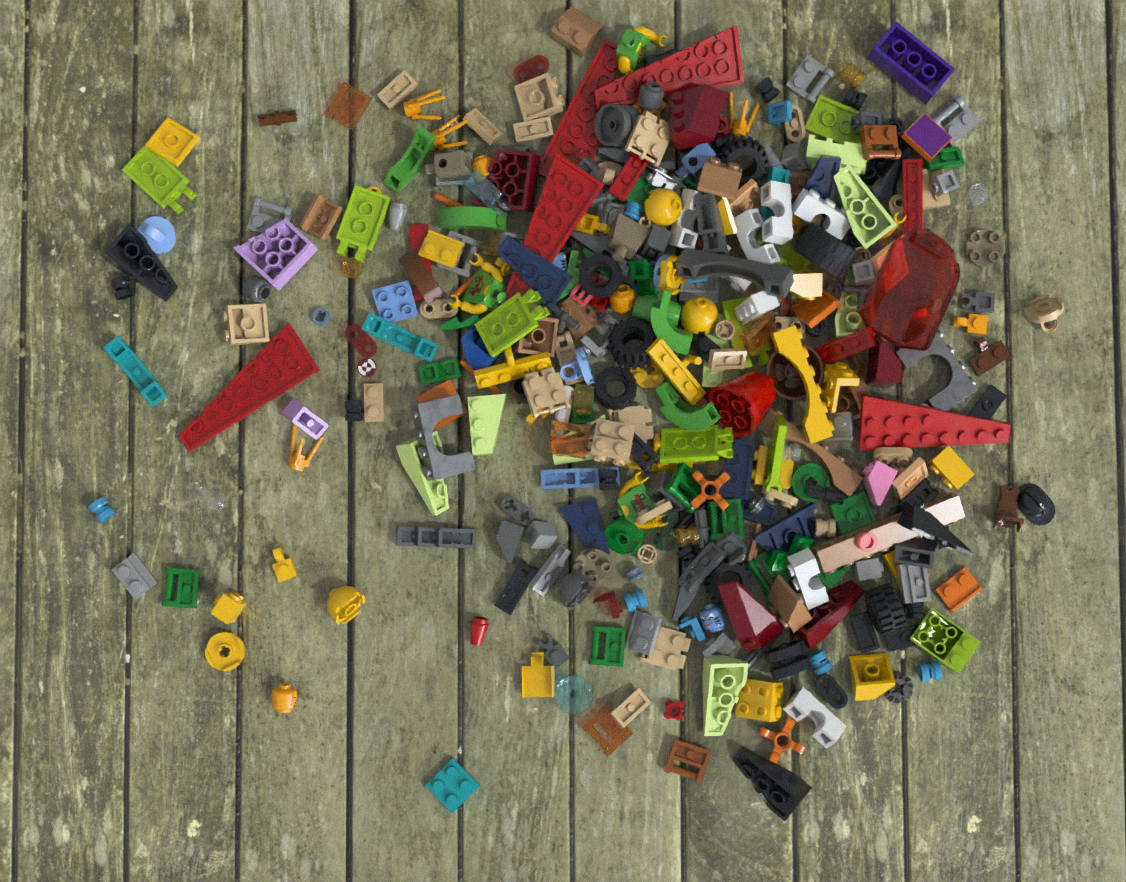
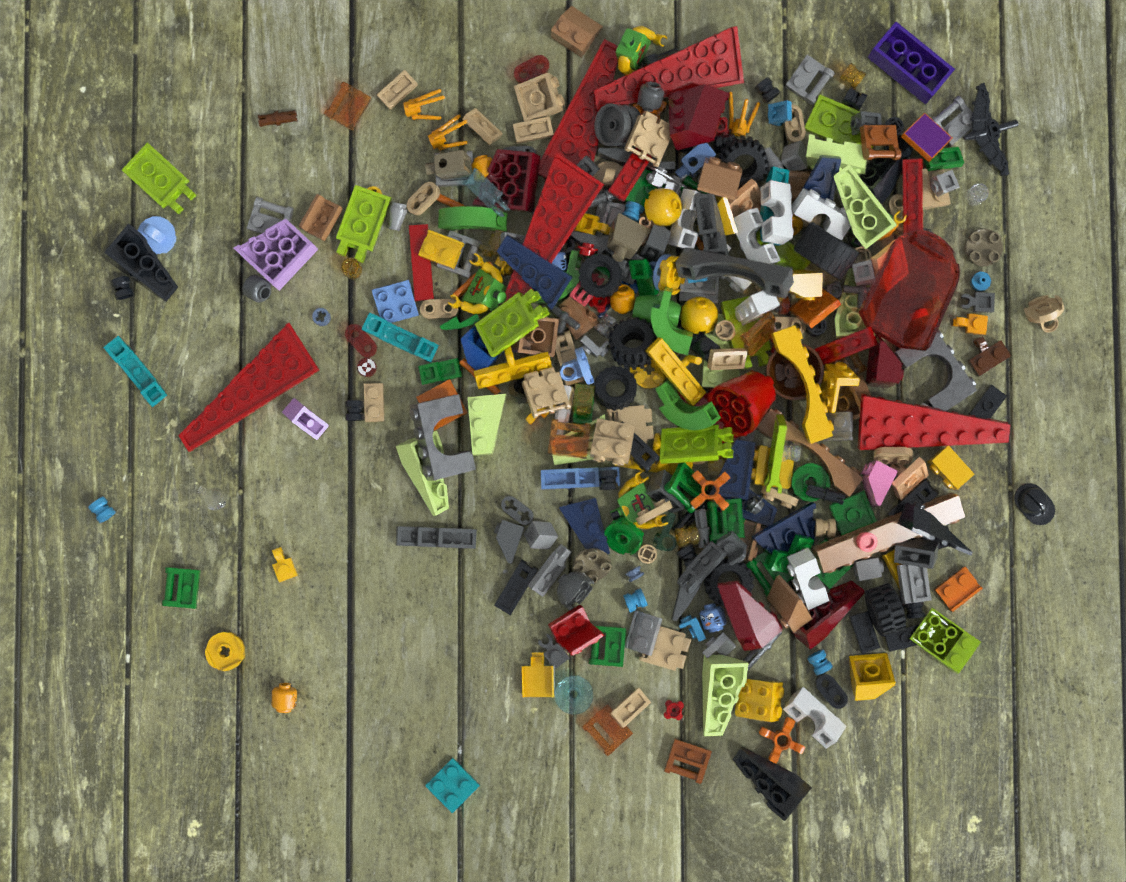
light grey plate [112,552,159,600] -> none
yellow plate [145,117,200,167] -> none
yellow brick [211,591,247,624] -> none
tan plate [222,304,270,346] -> none
light orange plant [288,423,323,471] -> none
yellow cylinder [326,586,365,625] -> none
bright green arch [384,126,436,194] -> none
reddish brown brick [398,249,444,305] -> none
red cone [470,616,489,646] -> none
clear red plate [593,591,623,619] -> none
black wheel [764,639,813,680] -> none
dark grey gear [883,672,914,704] -> none
dark azure wheel [917,660,942,682] -> none
reddish brown hair [992,486,1024,532] -> none
none -> tan plate [407,182,440,216]
none -> red bracket [548,605,604,656]
none -> red plate [577,242,598,256]
none -> black bar [963,83,1019,176]
none -> dark azure tile [970,272,991,292]

